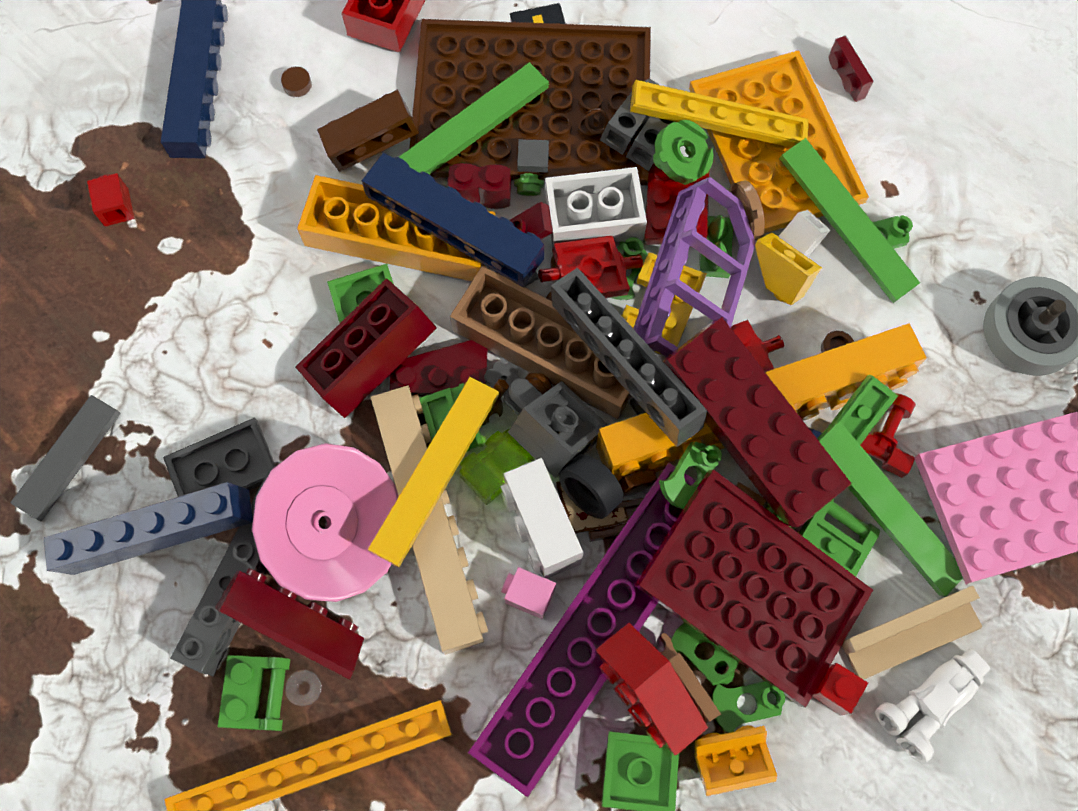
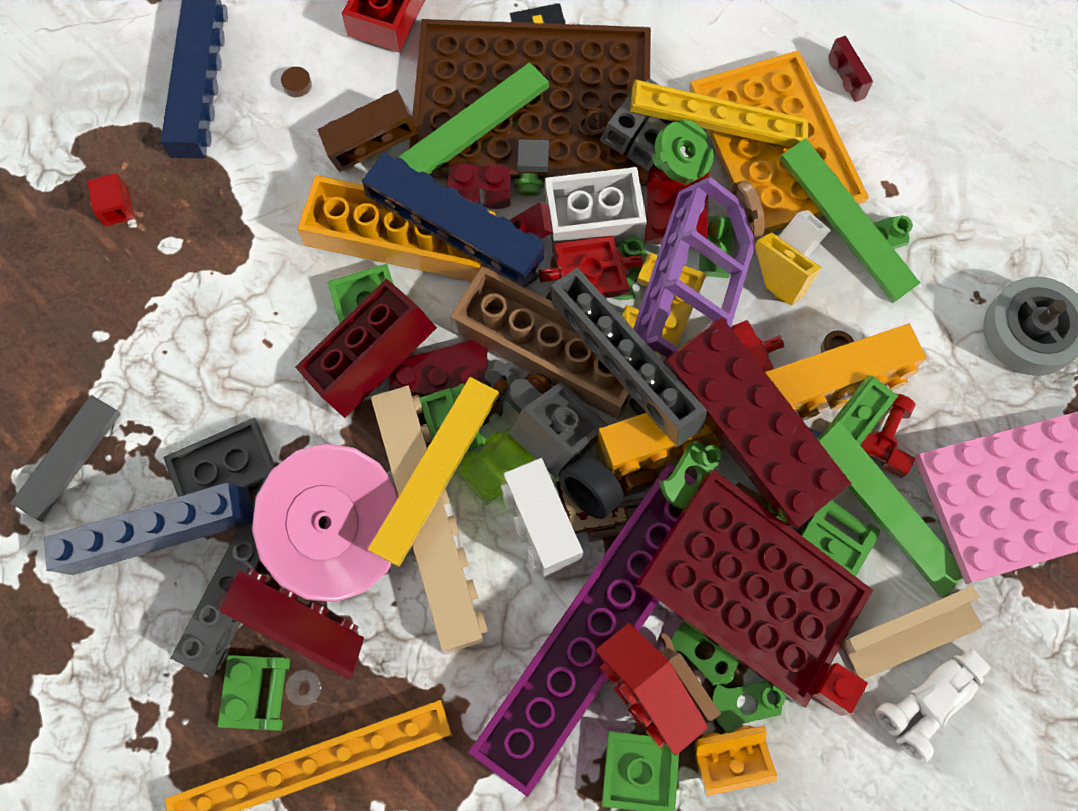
bright pink brick [501,567,556,620] -> none

